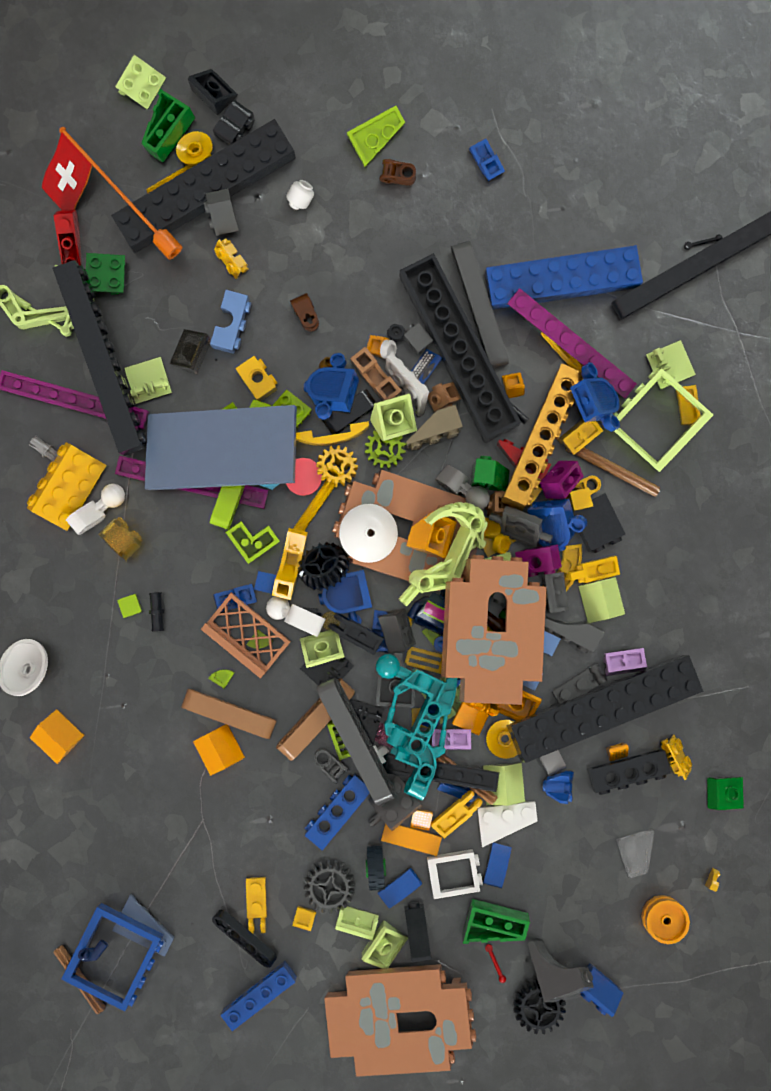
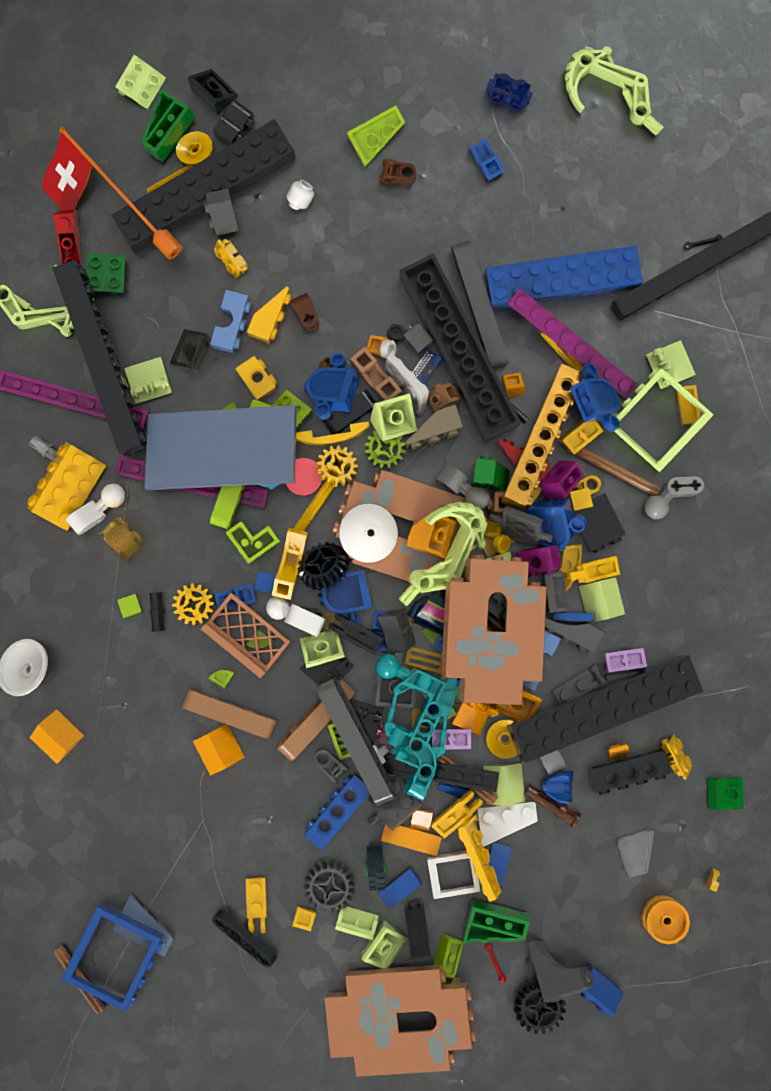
dark blue arm [78,939,108,962] -> none
blue brick [220,961,297,1031] -> none
none -> yellow gear [172,583,215,625]
none -> yellow slope [247,287,292,344]
none -> lime slope [433,934,464,979]
none -> yellow wing [458,814,501,902]
none -> clear blue brick [486,73,533,109]
none -> reddish brown pin [524,784,582,828]
none -> blue tile [553,612,595,621]
none -> yellowish green piece [565,46,664,136]
none -> light grey beam [645,476,704,519]

